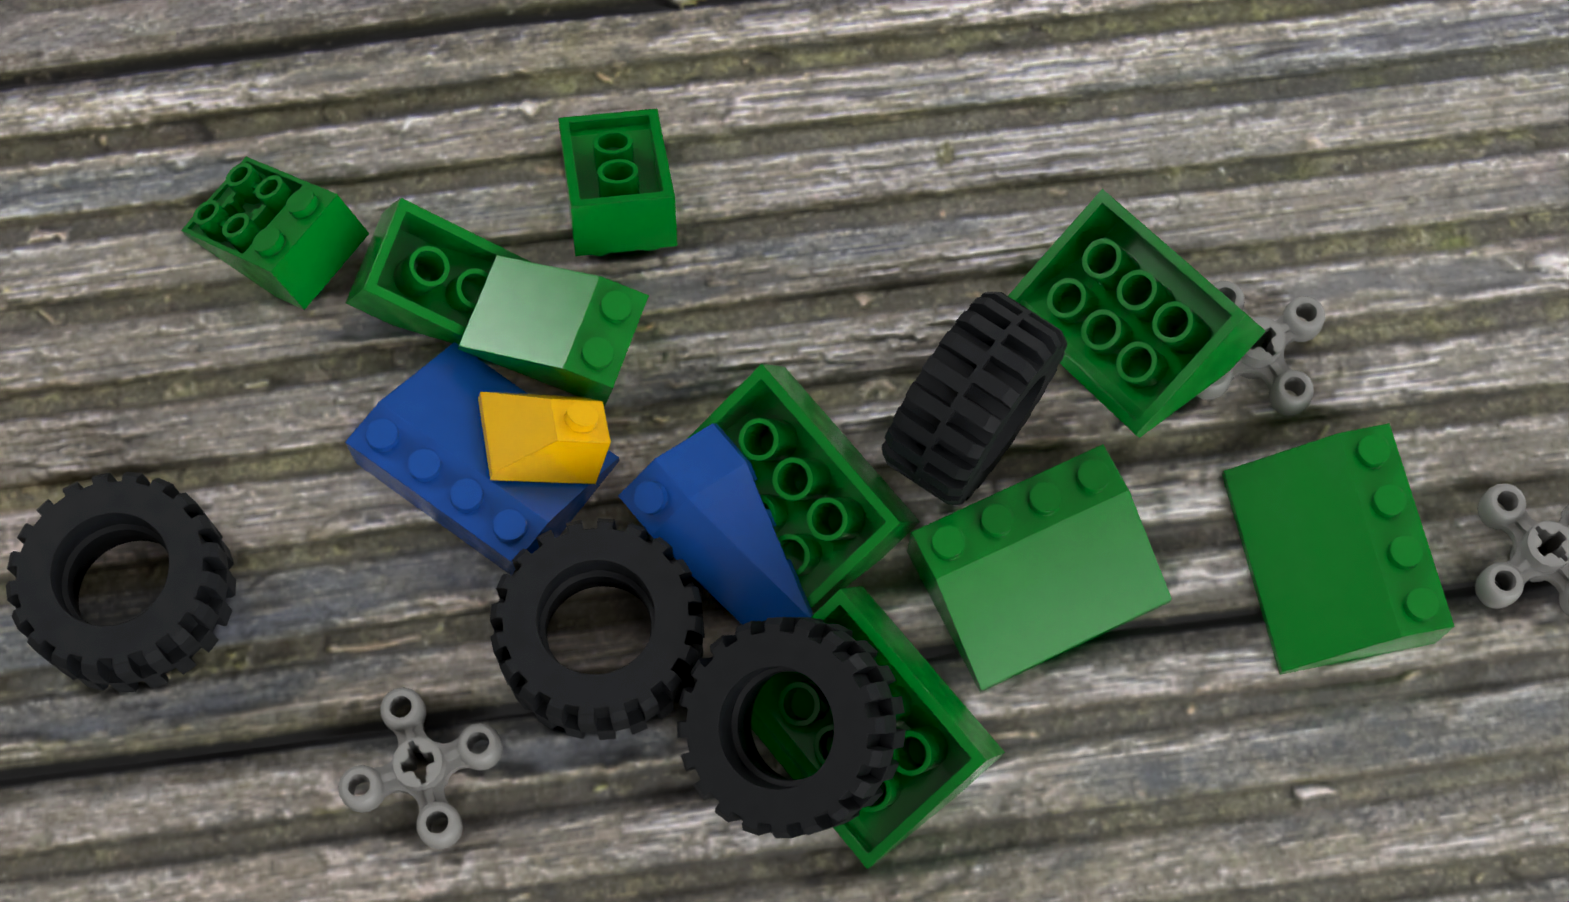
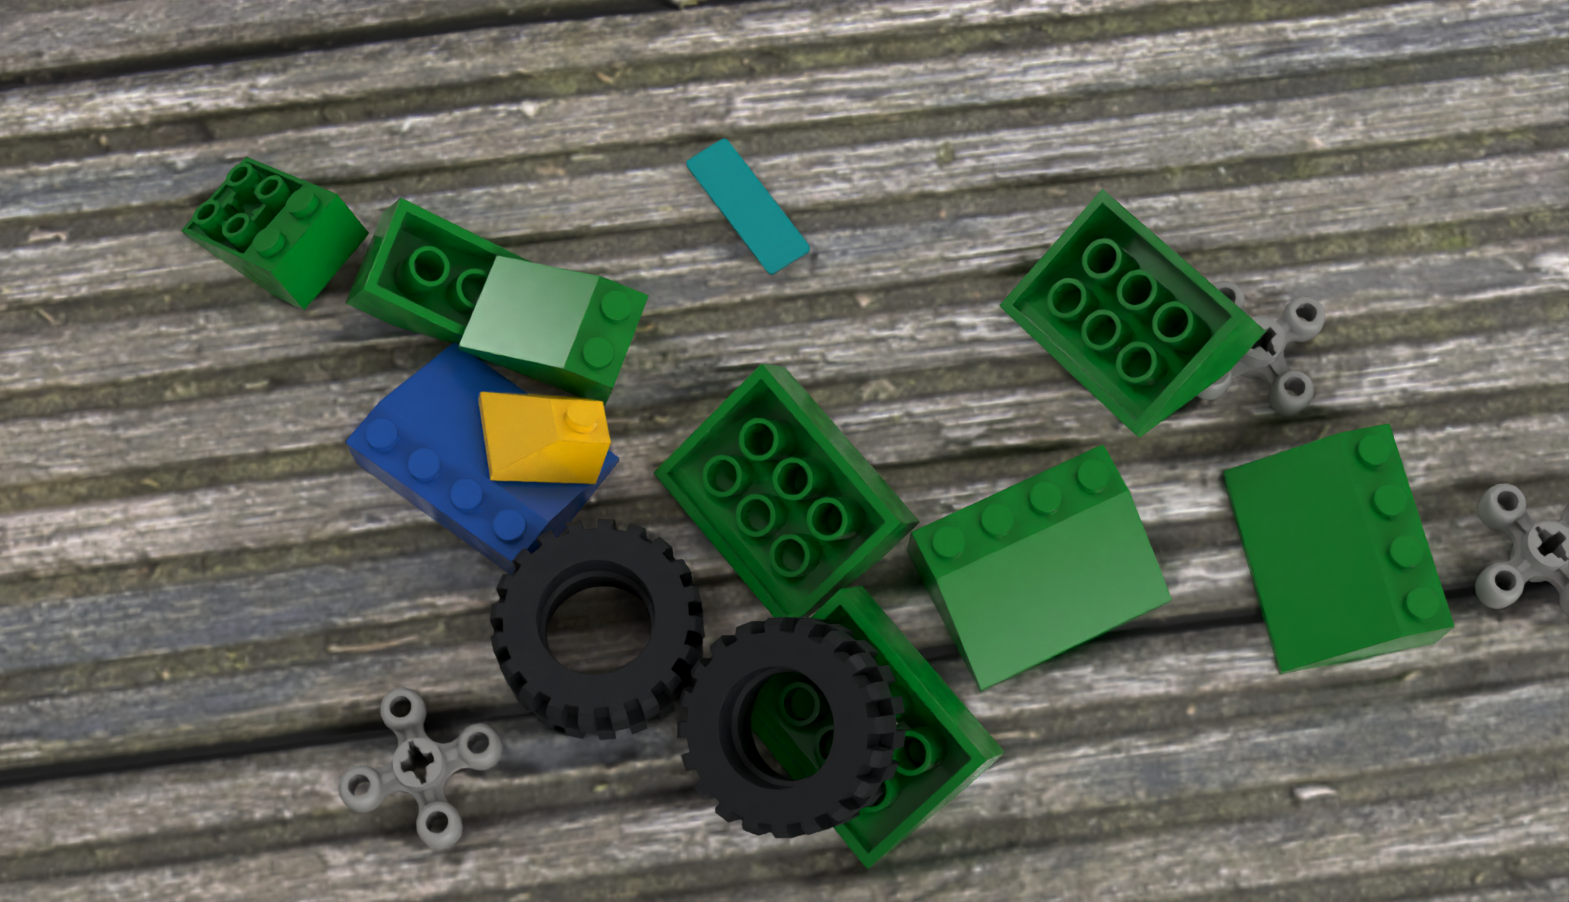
black tyre [6,472,236,693] -> none
green slope [558,108,678,256] -> none
blue wedge [618,423,814,625] -> none
black tyre [882,292,1067,505] -> none
none -> teal piece [686,138,810,275]

